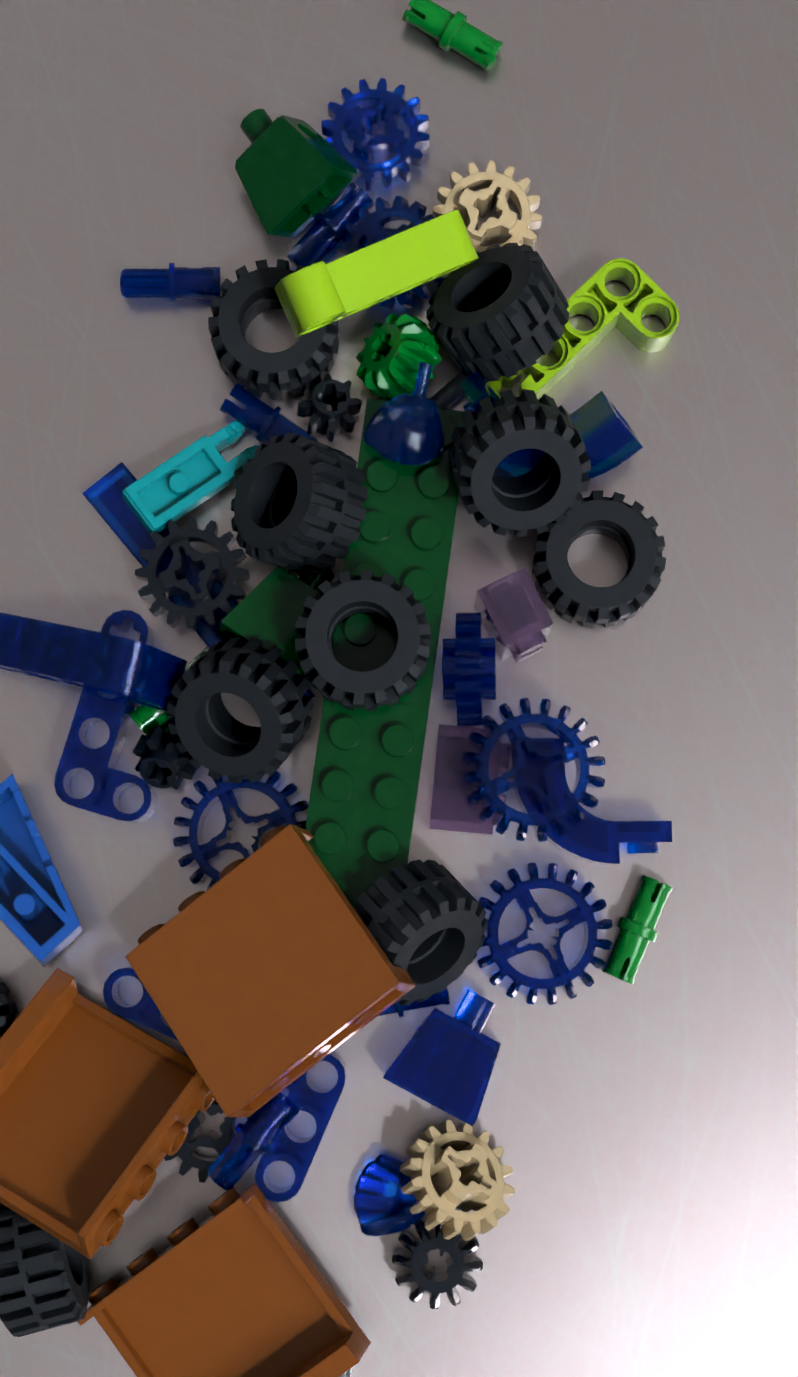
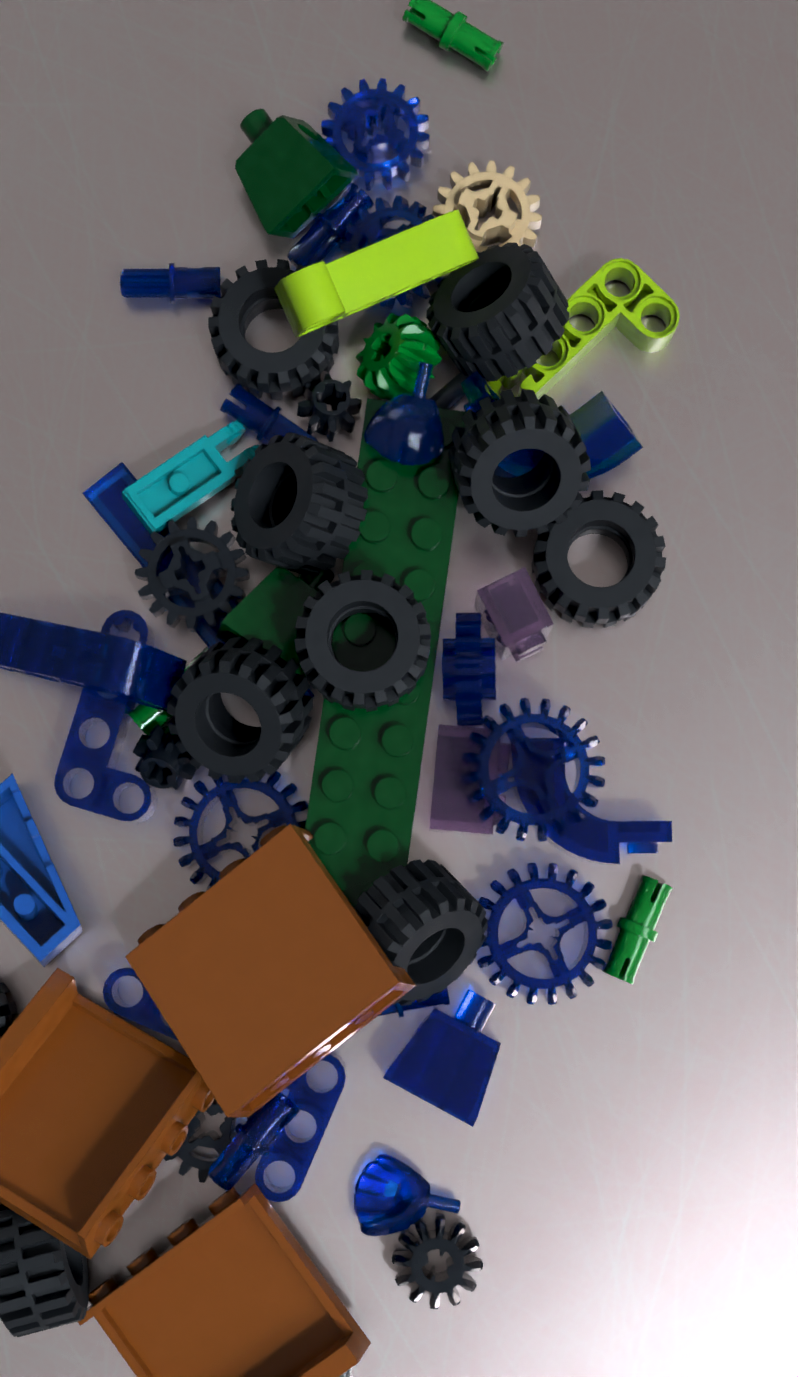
tan gear [400,1120,515,1241] -> none

